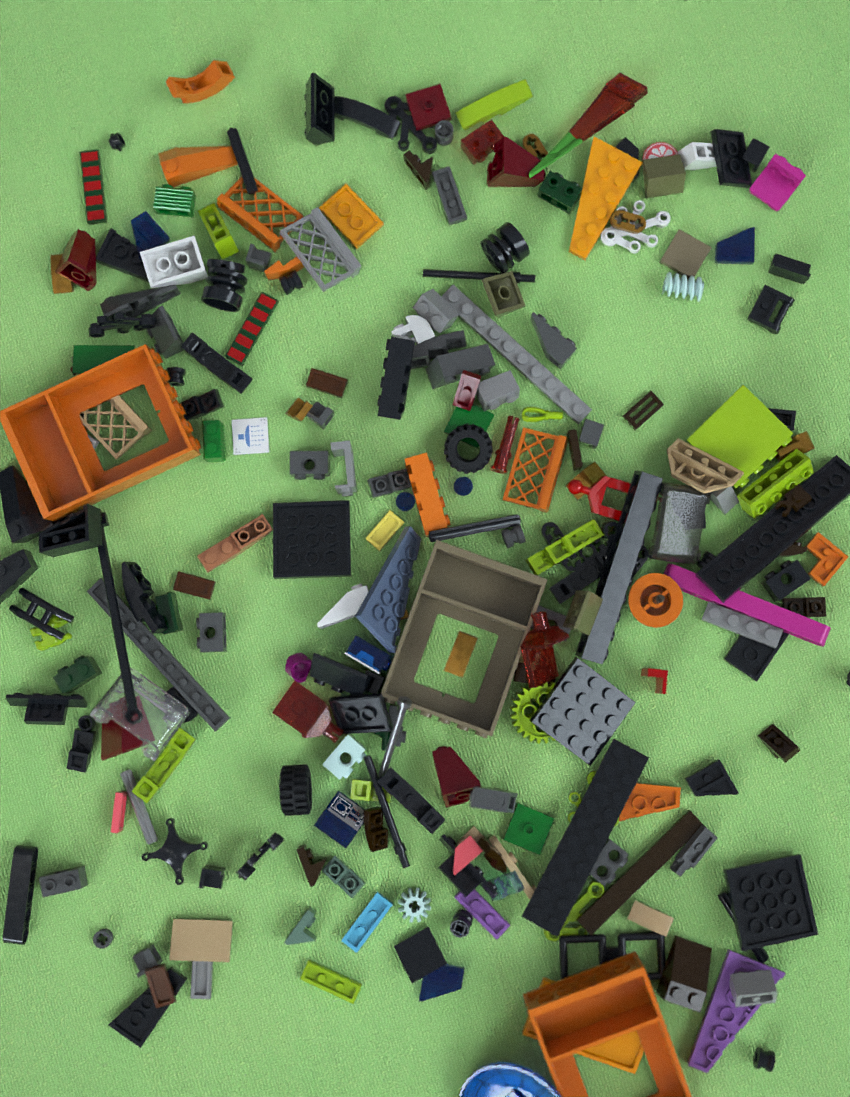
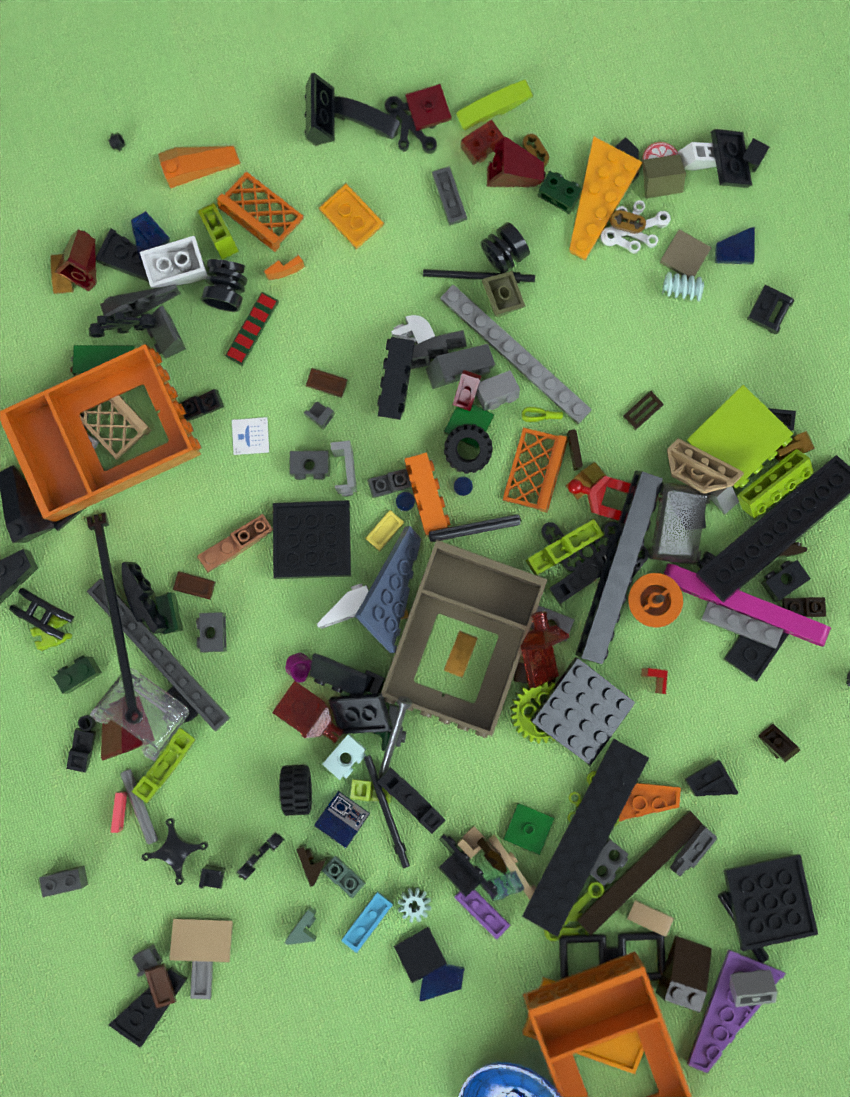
black beam [3,845,38,945] -> none
black bracket [6,693,87,725] -> none
black wedge [39,504,103,557] -> none
tile [80,149,107,225] -> none
dark grey bush [93,929,113,949] -> none
green brick [153,184,196,217] -> none
orange arch [166,60,235,103] -> none
black wheel [166,367,186,386] -> none
black slope [181,332,253,394] -> none
green brick [202,420,226,462] -> none
black axle [227,128,258,194] -> none
dark grey panel [245,244,272,272] -> none
black wheel [278,270,303,295] -> none
light grey fence [280,207,361,292] -> none
pearl gold slope [285,398,313,421] -> none
lime tile [300,959,362,1004] -> none
clear blue piece [345,636,392,674] -> none
dark brown slope [364,806,388,852] -> none
dark brown slope [404,150,433,190] -> none
light grey brick [413,289,460,333] -> none
dark red slope [432,746,481,808] -> none
dark grey wheel [435,120,453,146] -> none
black wheel [450,910,473,938] -> none
coral tile [453,836,483,876] -> none
dark grey slope [469,787,518,813] -> none
clear red pin [490,416,520,474] -> none
dark grey wheel [501,524,526,548] -> none
clear red plate [529,73,648,178] -> none
dark grey slope [530,312,577,370] -> none
olive slope [563,590,603,636] -> none
dark grey panel [579,419,604,449] -> none
dark pink bracket [749,153,806,211] -> none
black wheel [753,1048,775,1072] -> none
black panel [768,253,811,284] -> none
dark brown plate [775,484,812,517] -> none
orange plate [805,532,848,587] -> none

